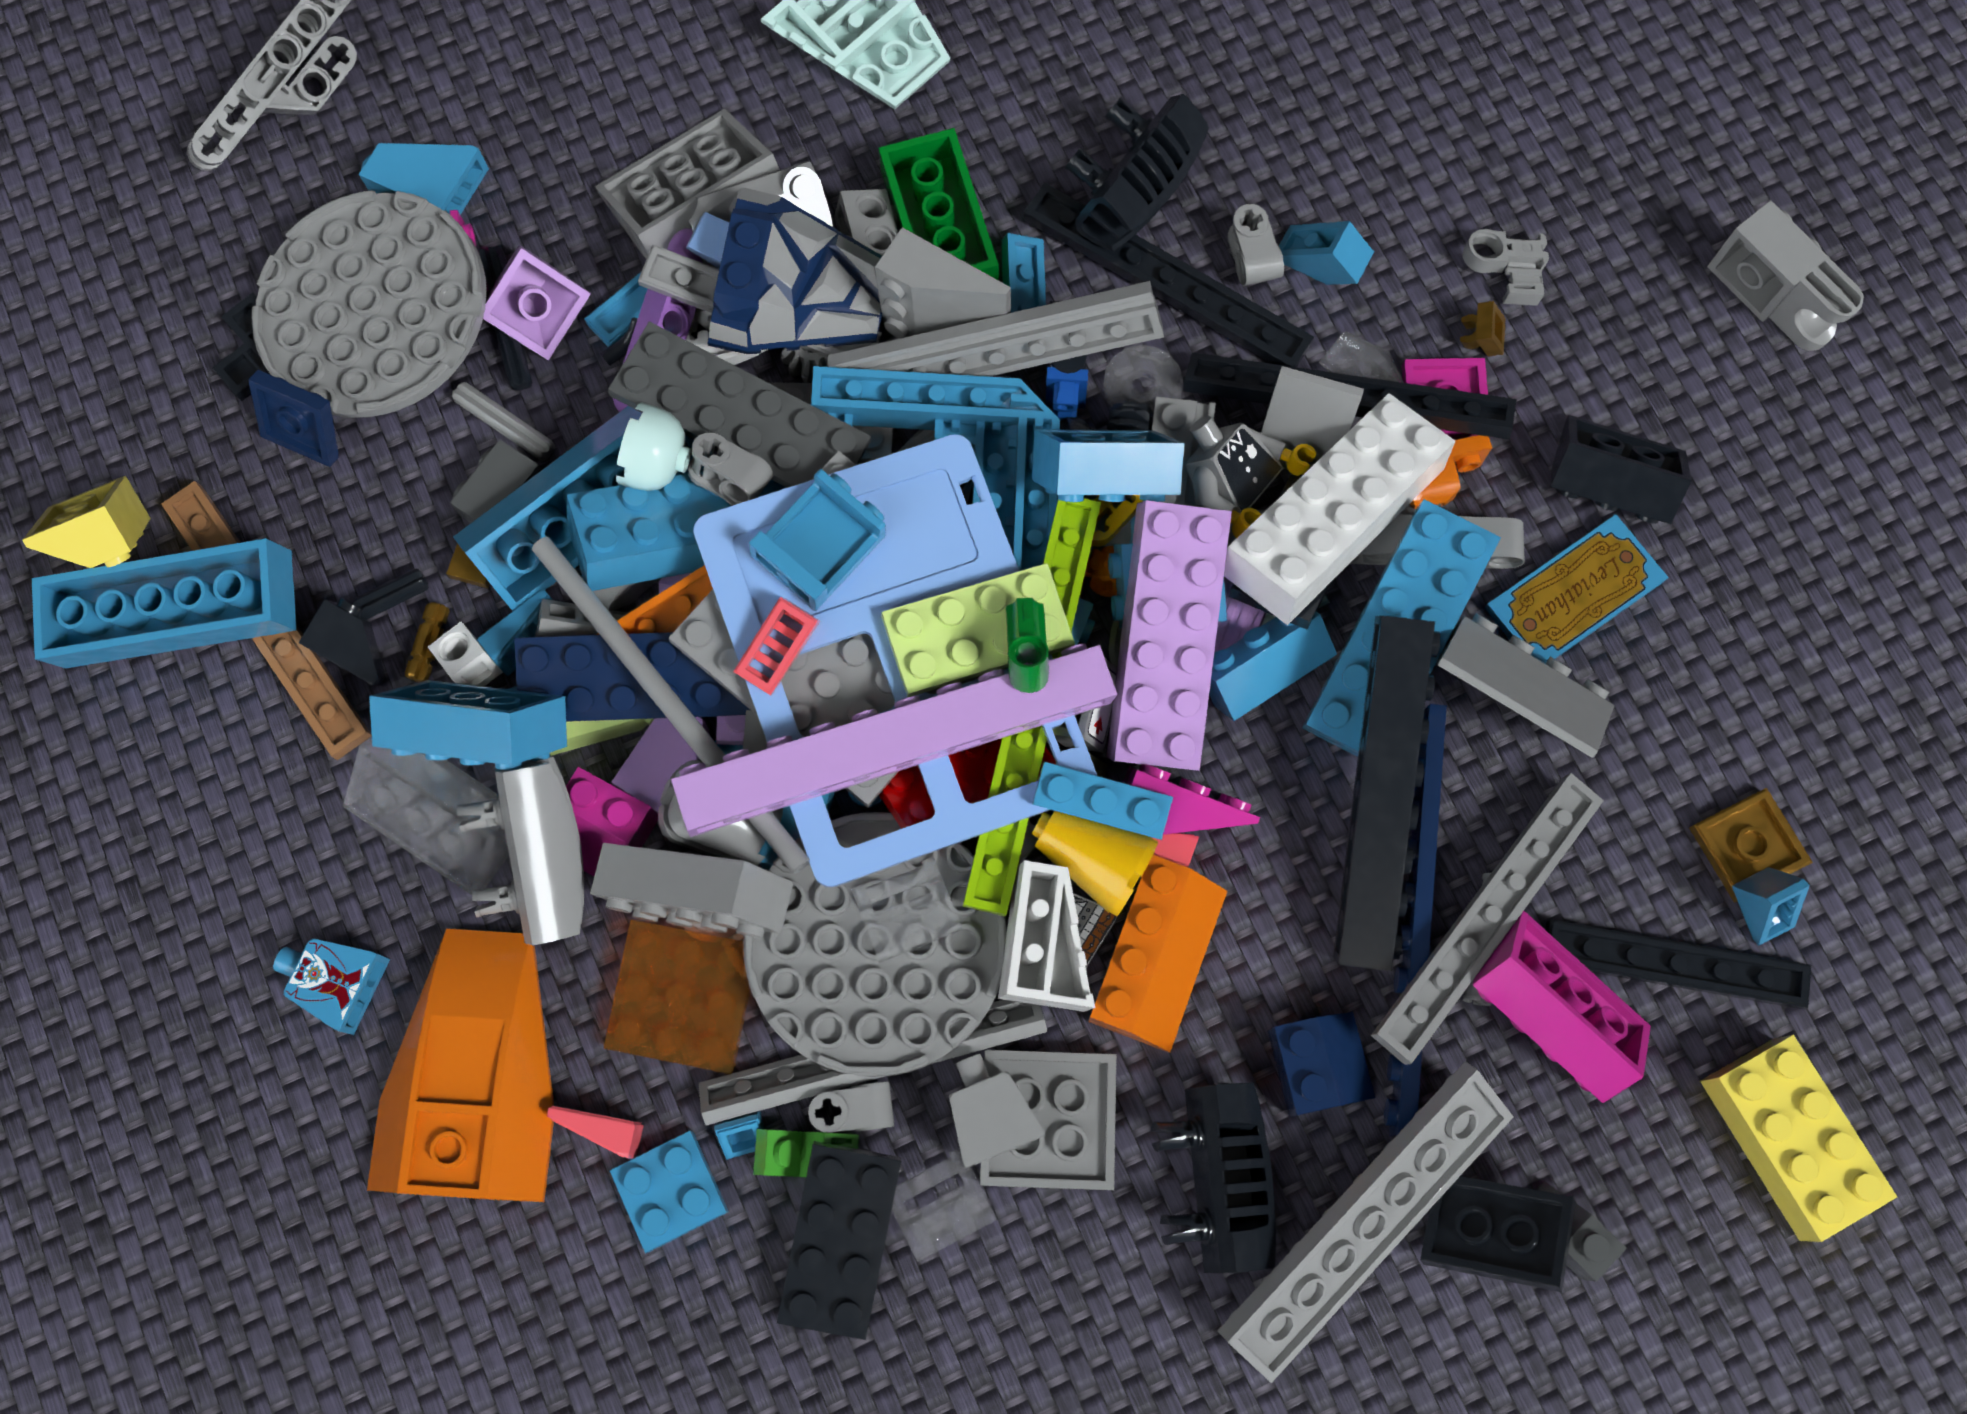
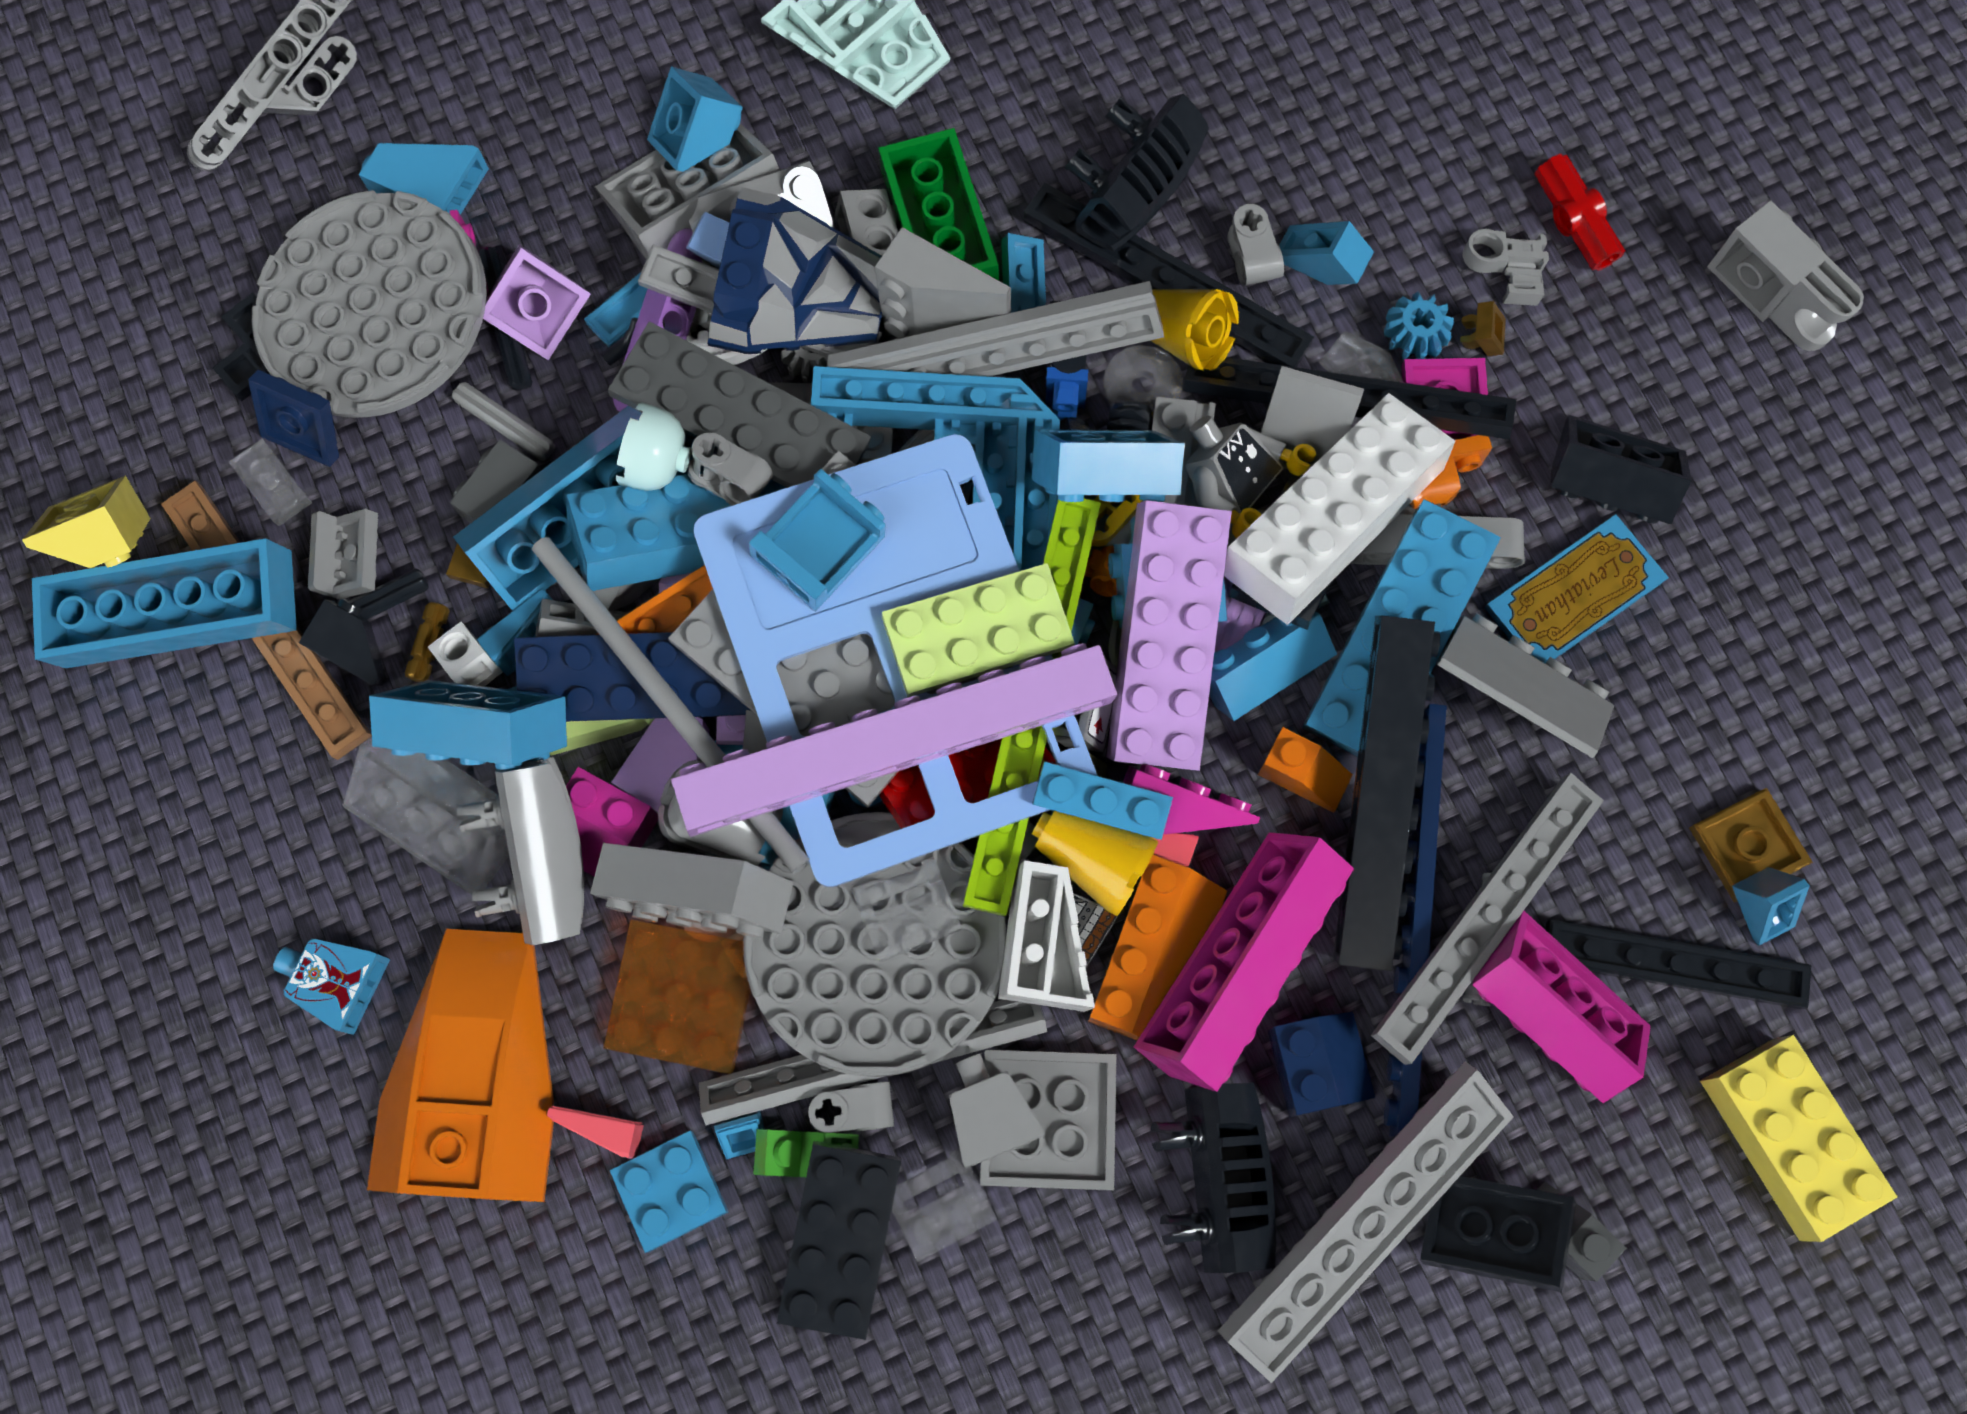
coral slope [733,597,820,695] -> none
green piece [1005,597,1049,693] -> none
none -> clear plate [229,438,312,526]
none -> light grey bracket [308,509,378,600]
none -> dark azure slope [647,67,743,172]
none -> dark pink brick [1133,832,1354,1092]
none -> yellow cone [1150,289,1239,370]
none -> orange slope [1258,727,1353,813]
none -> dark azure gear [1384,291,1454,360]
none -> red piece [1534,153,1625,271]

